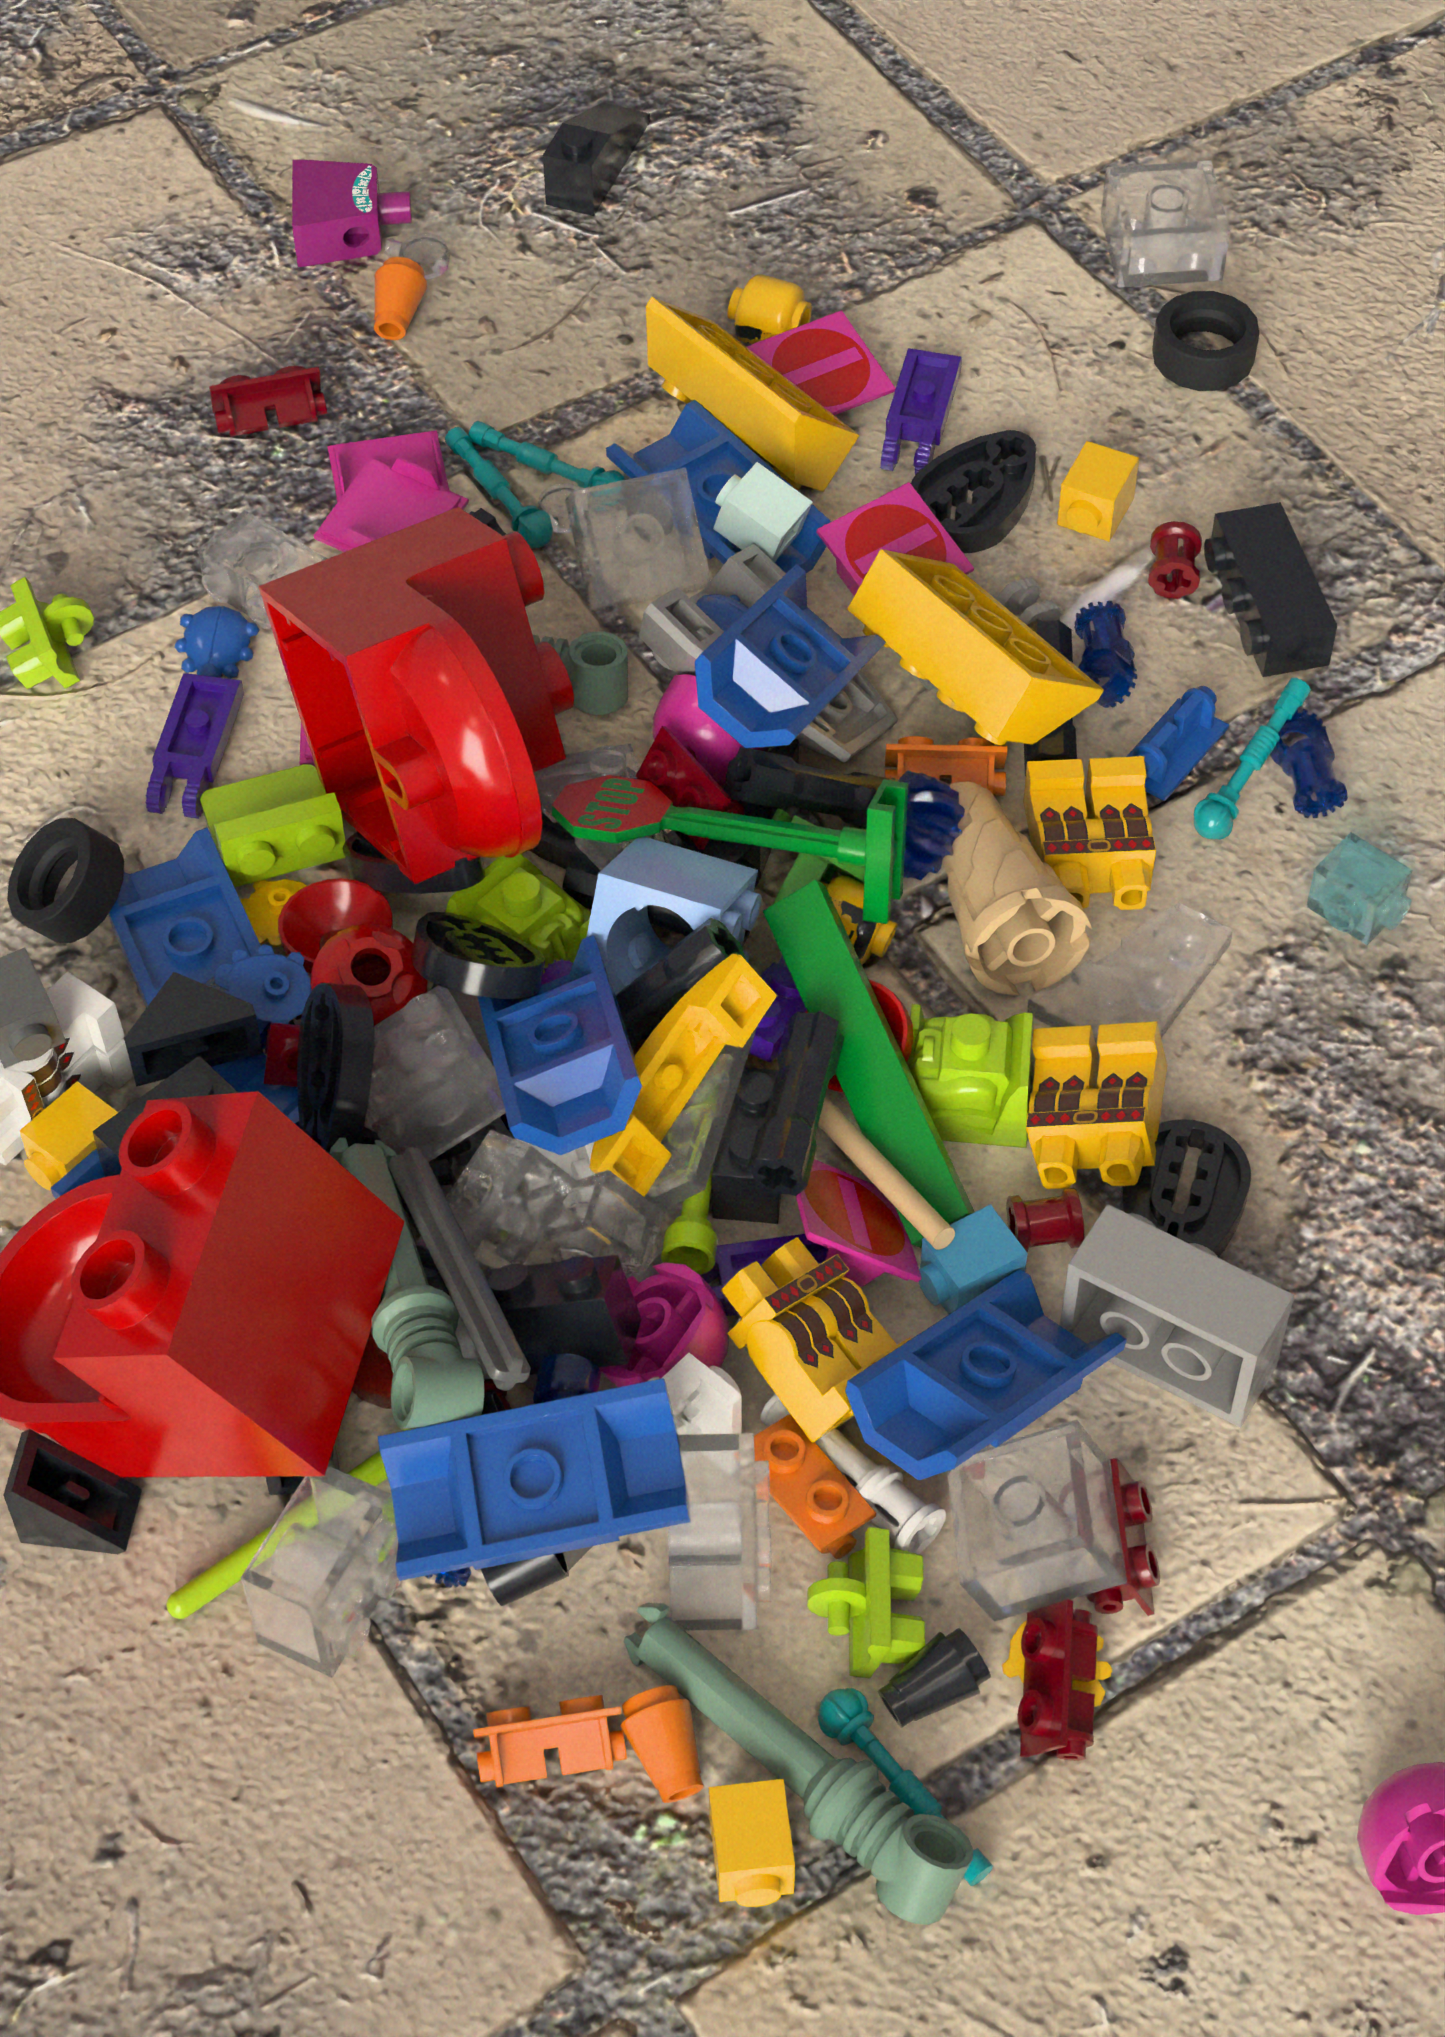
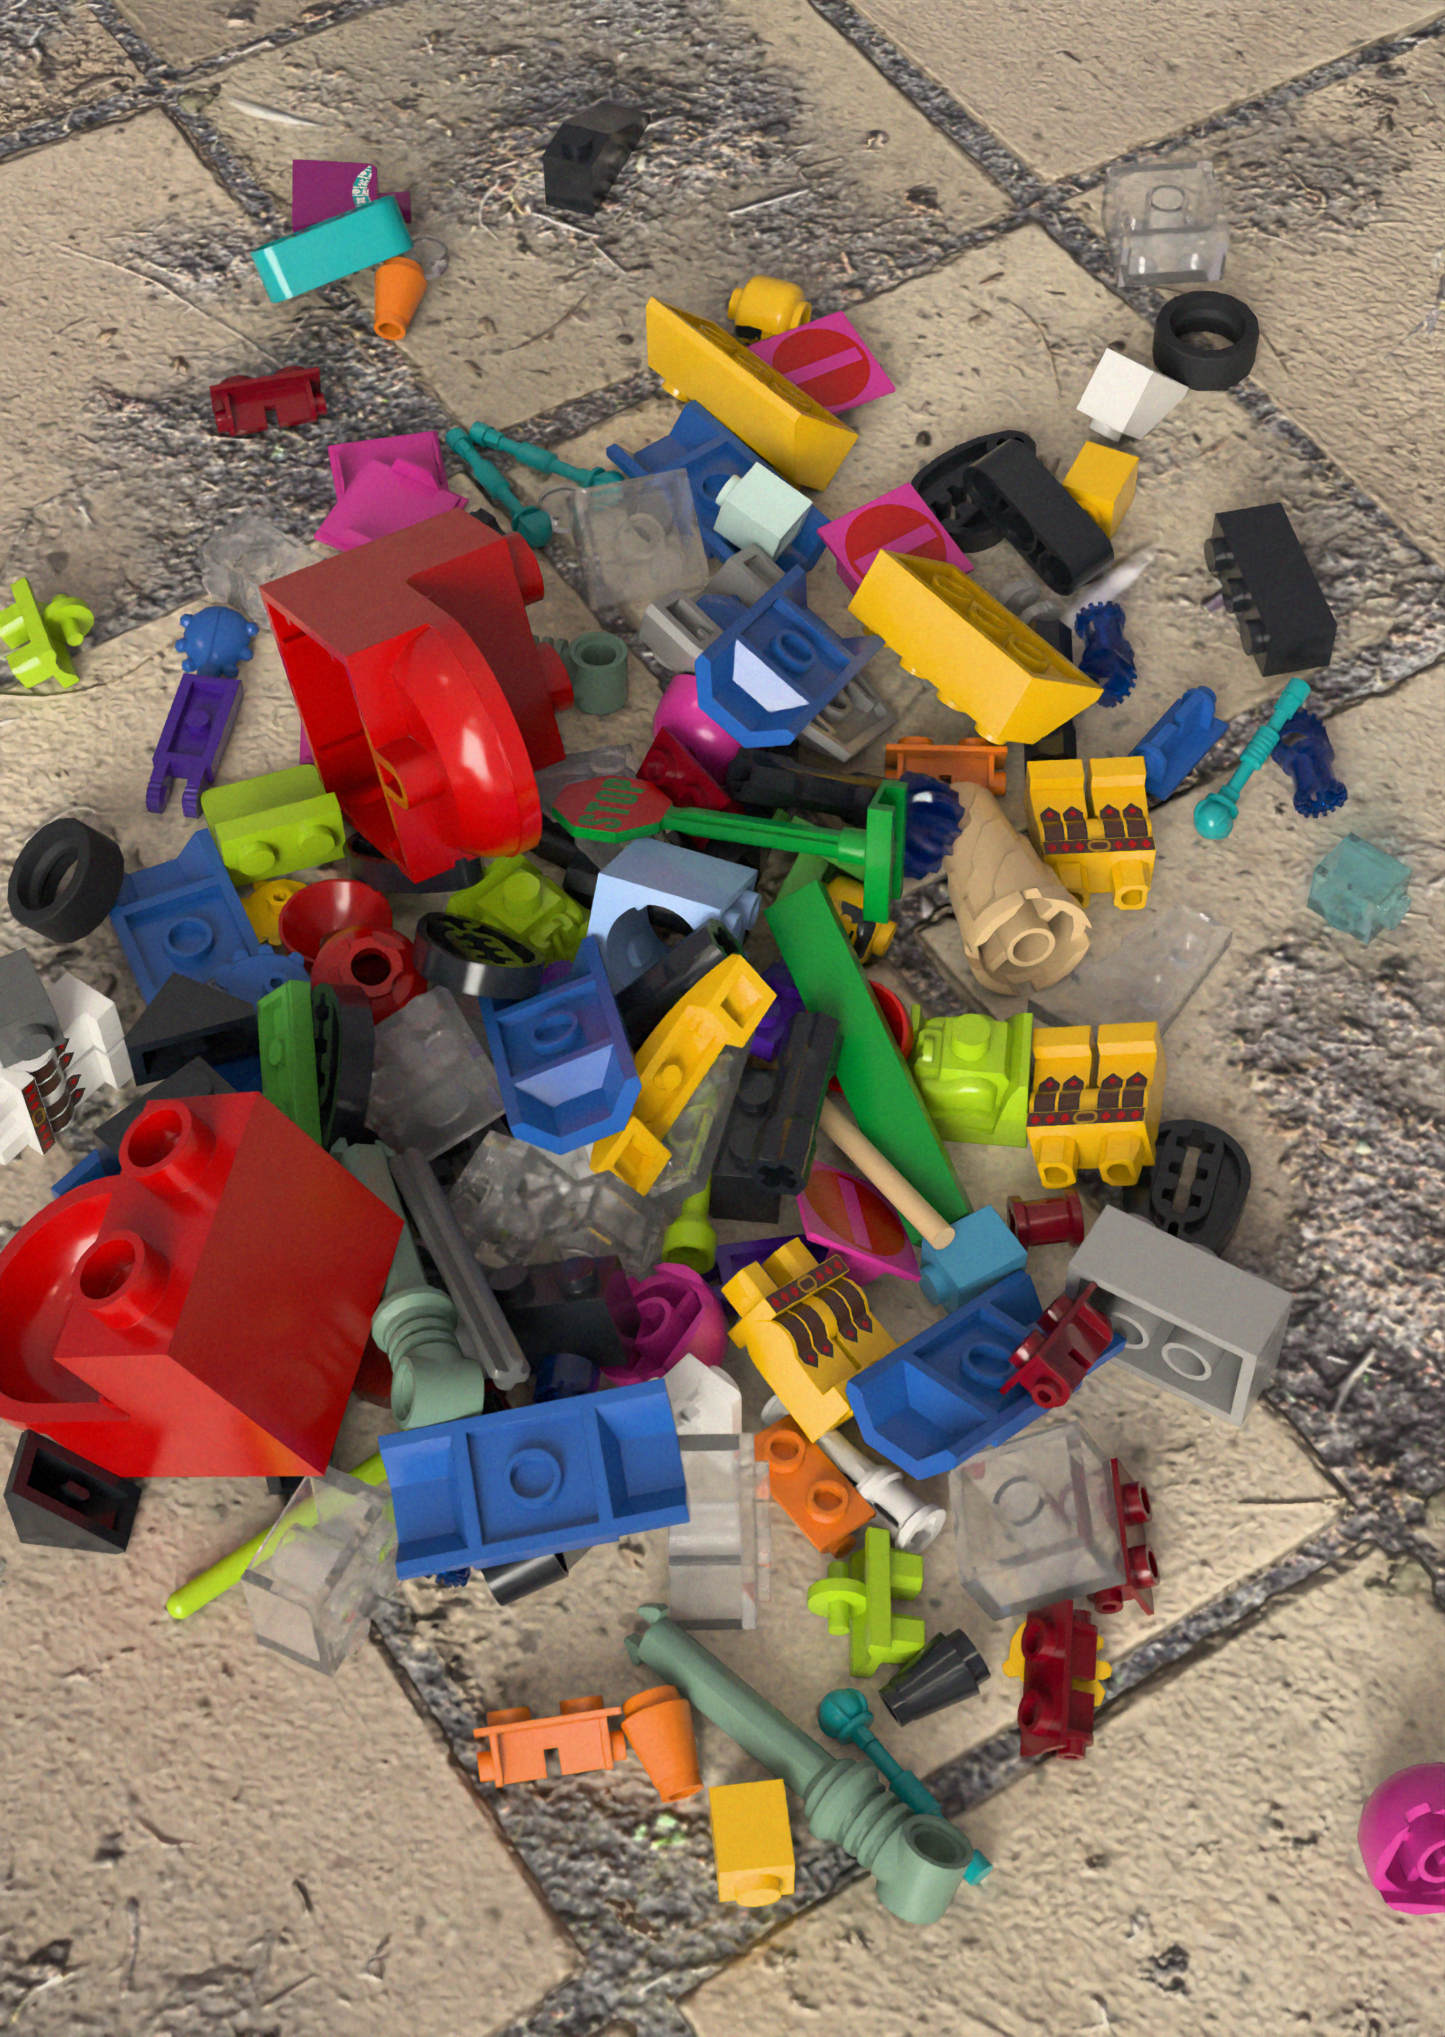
yellow brick [19,1081,119,1190] -> none
dark purple hinge [880,348,962,475] -> none
dark red bush [1148,521,1202,599] -> none
none -> teal beam [250,195,415,303]
none -> bright green tile [256,980,322,1147]
none -> black beam [963,439,1114,596]
none -> dark red hinge [999,1281,1113,1409]
none -> white slope [1076,348,1189,442]

